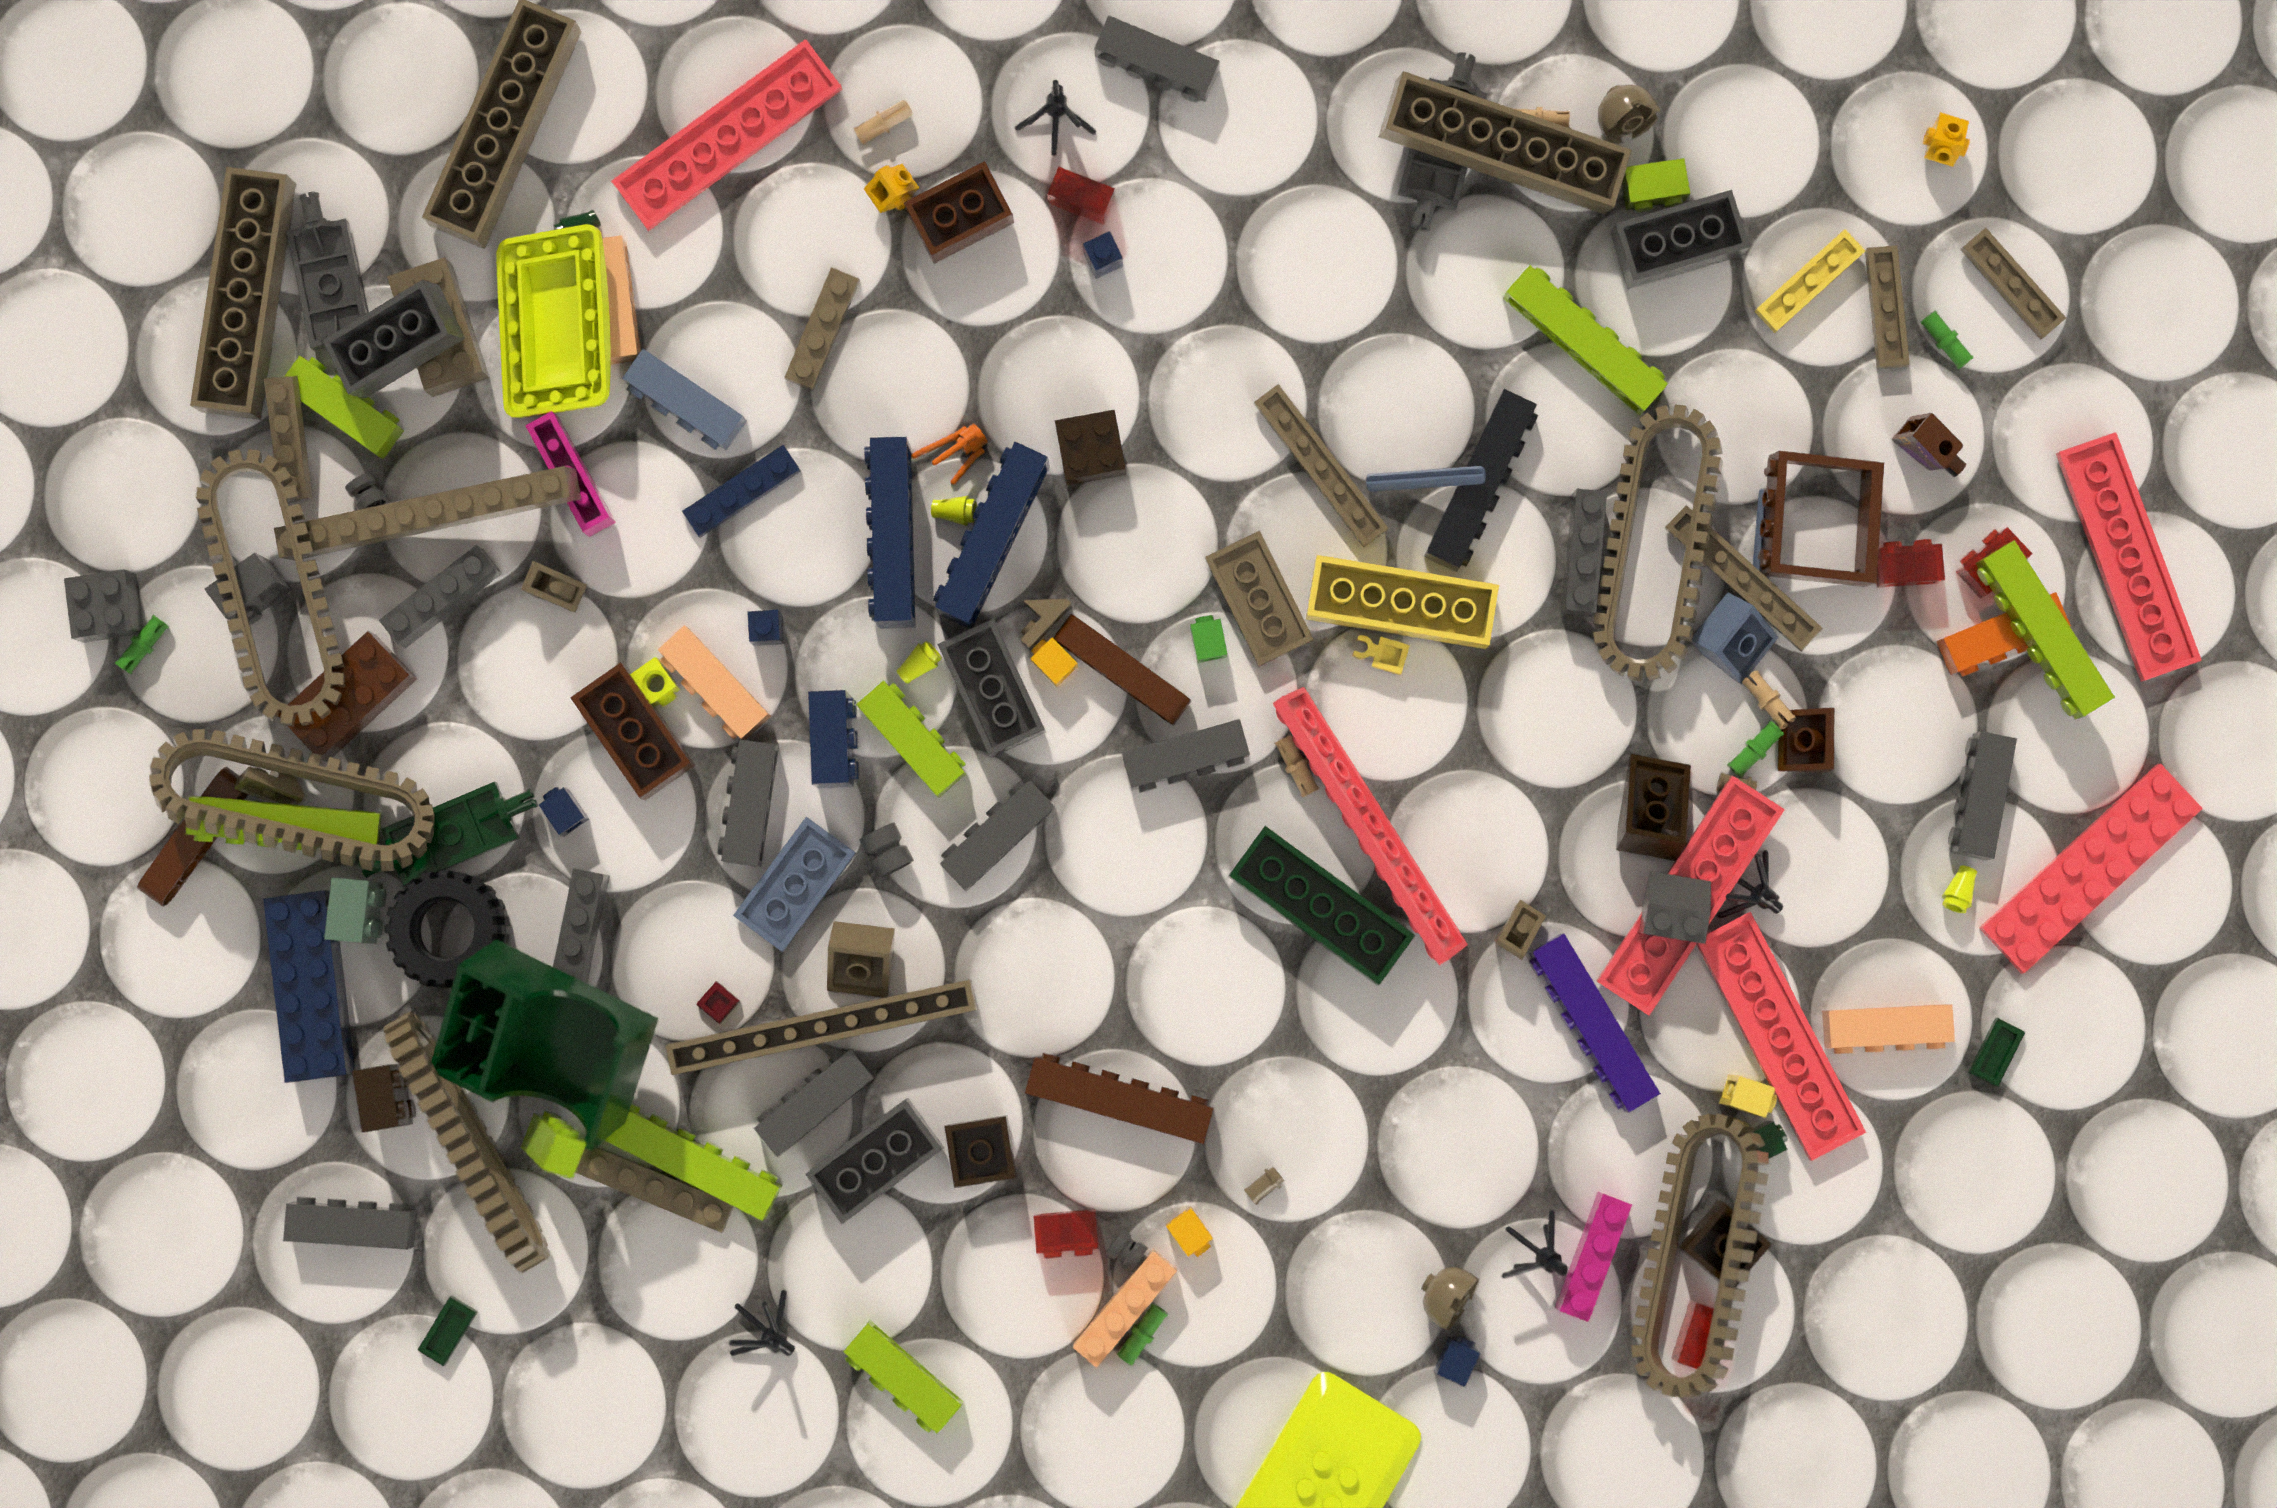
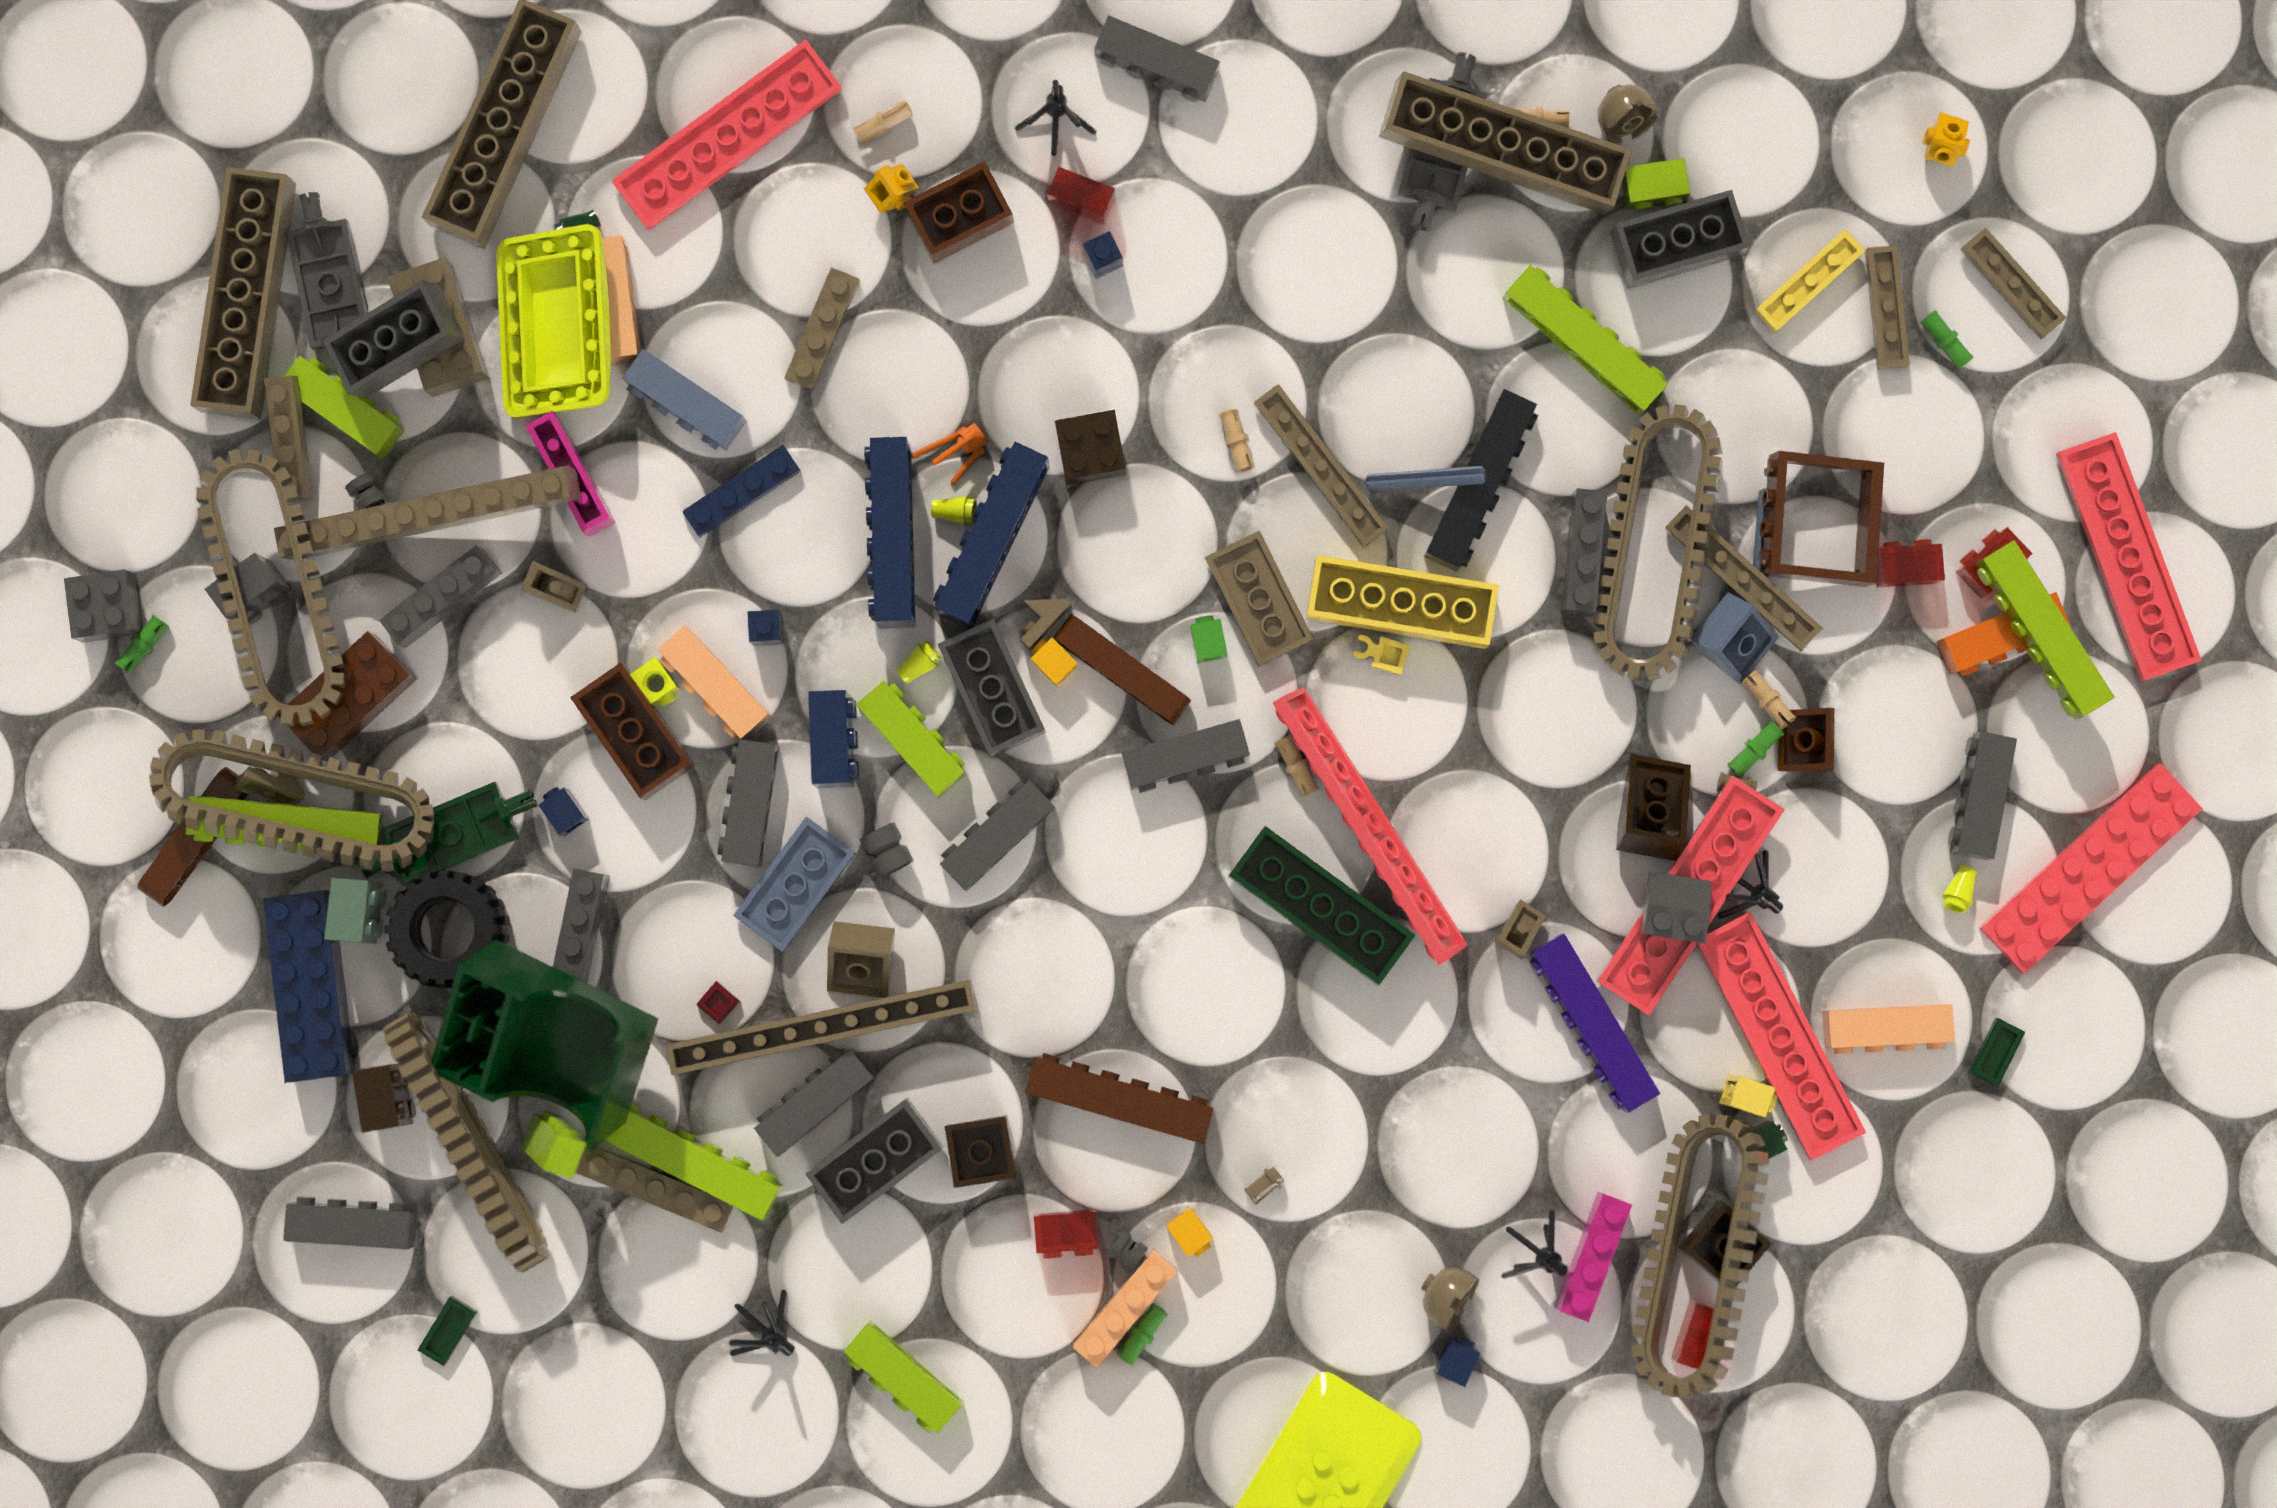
reddish brown torso [1891,413,1967,477] -> none
none -> tan pin [1219,409,1255,473]

